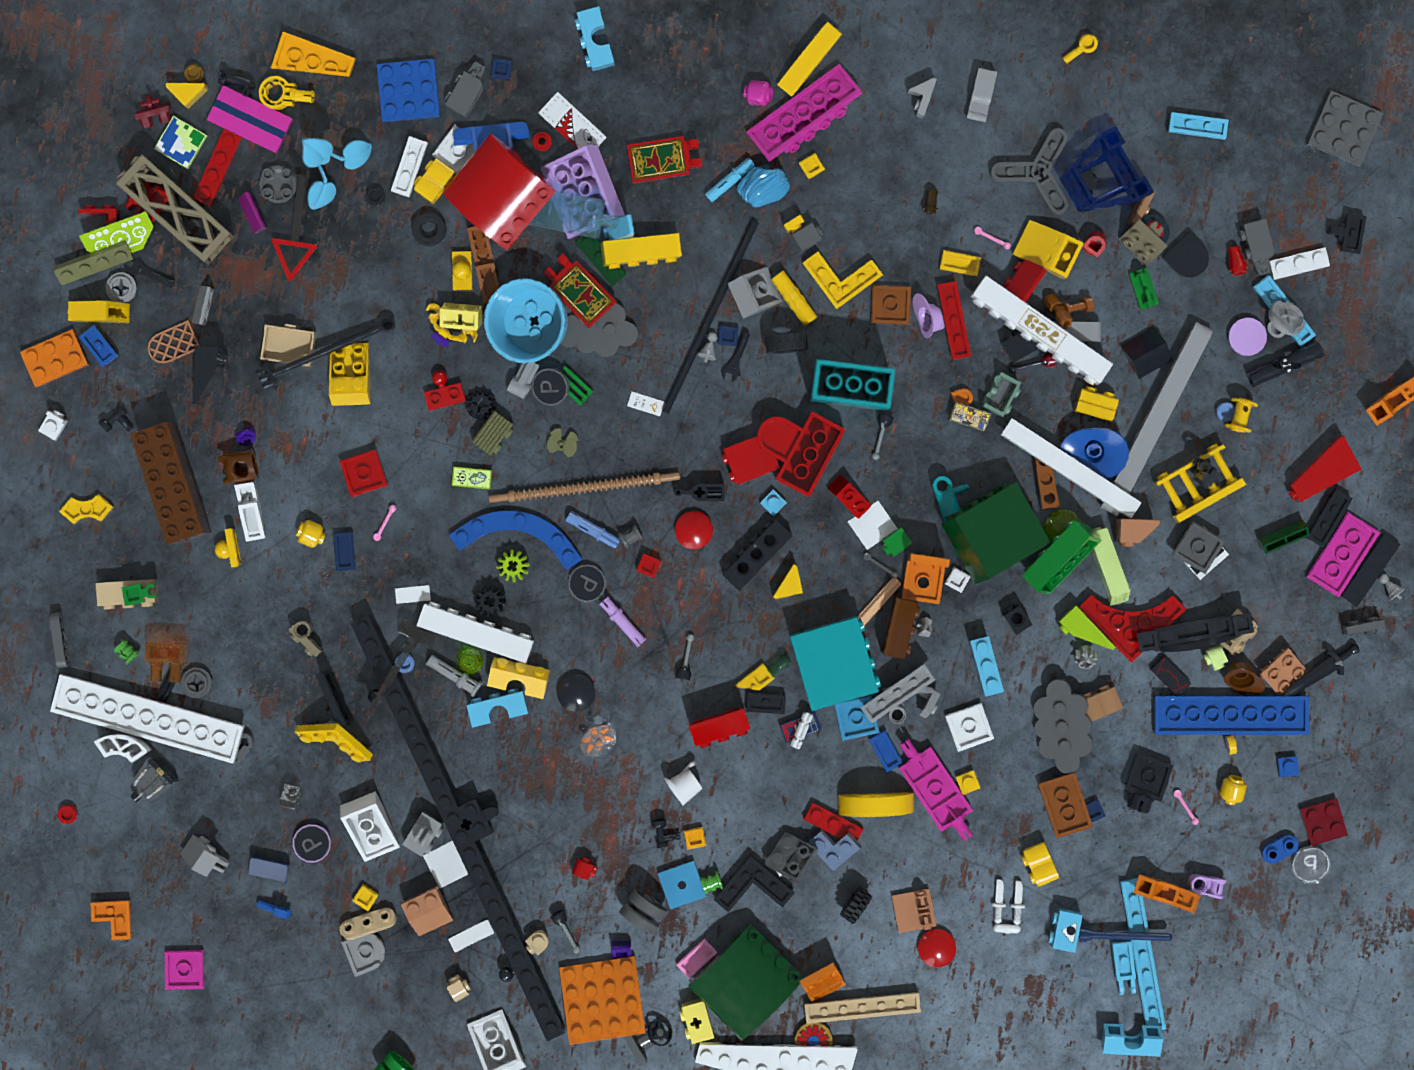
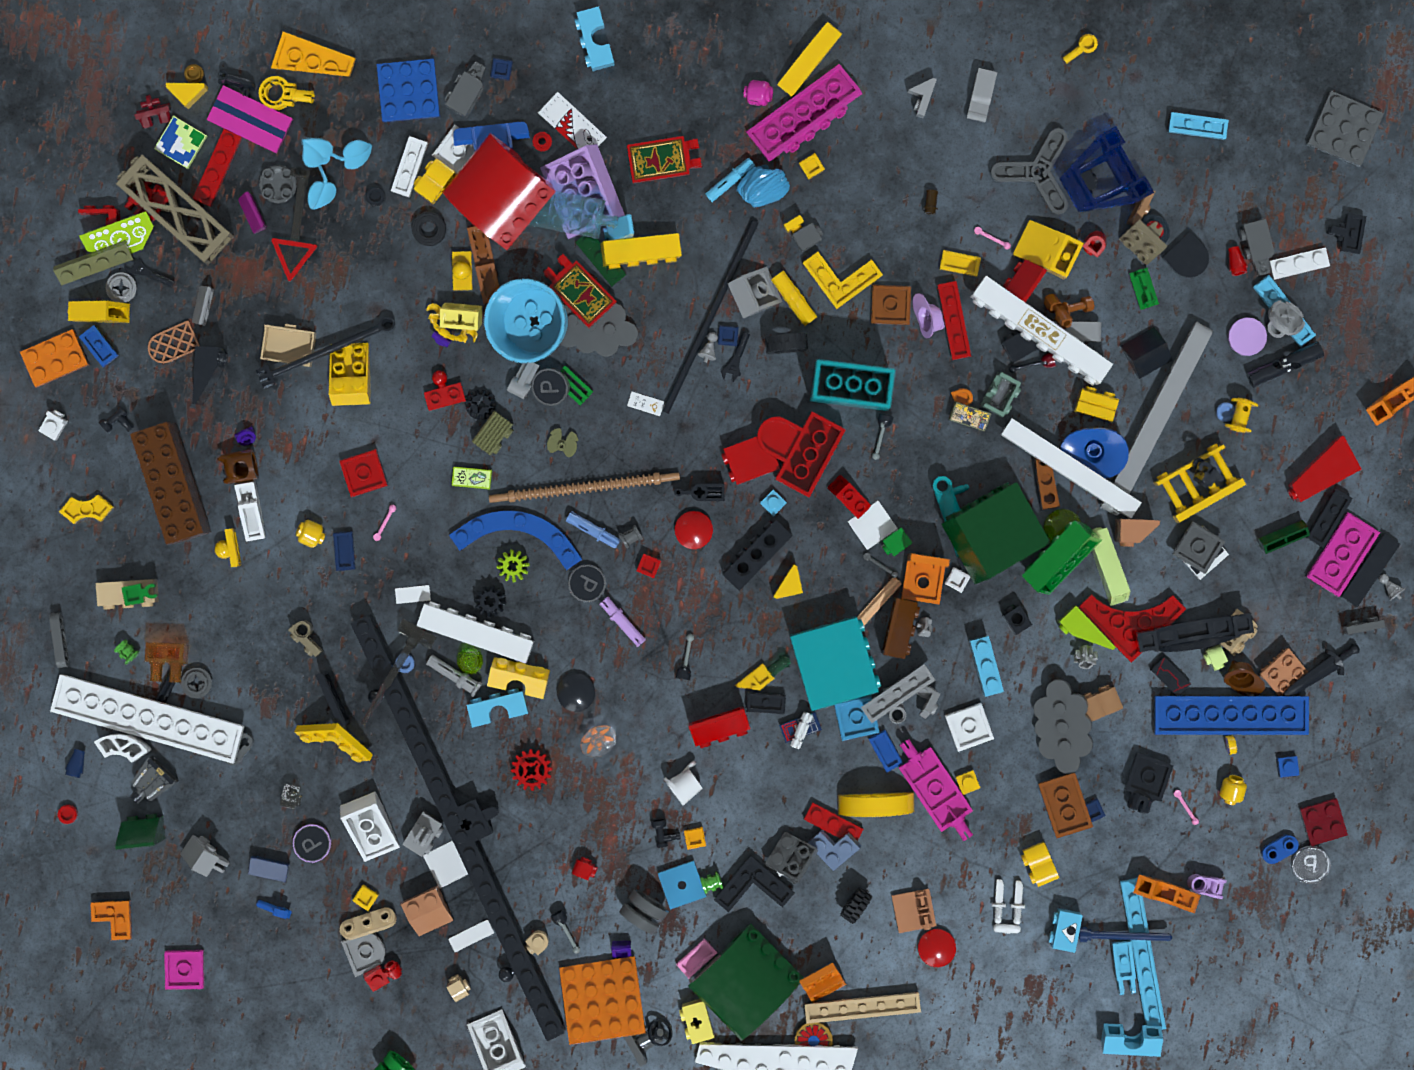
none -> dark blue cone [65,749,85,778]
none -> dark green slope [115,813,166,850]
none -> red plate [363,960,402,992]
none -> red gear [511,749,553,791]

